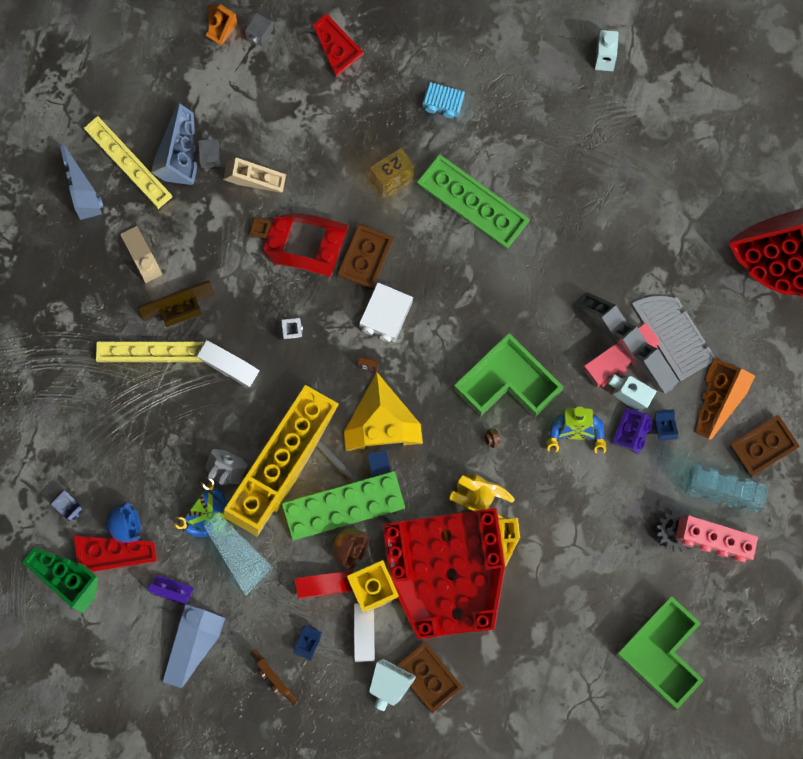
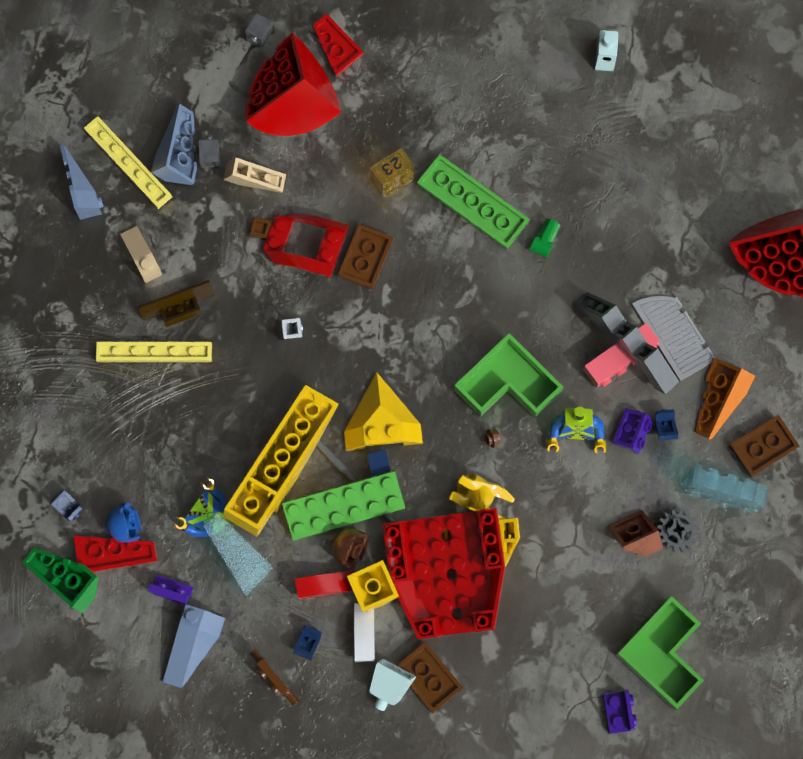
white slope [196,340,259,387] -> none
light grey hinge [205,449,248,485] -> none
orange slope [206,4,238,45] -> none
reddish brown tile [358,357,378,372] -> none
white brick [360,283,413,343] -> none
medium azure brick [422,82,465,118] -> none
light aqua torso [608,374,657,411] -> none
coral brick [675,516,758,563] -> none
none -> red brick [245,32,341,136]
none -> green piece [529,218,560,258]
none -> dark purple bracket [603,690,637,734]
none -> copper slope [608,510,663,556]

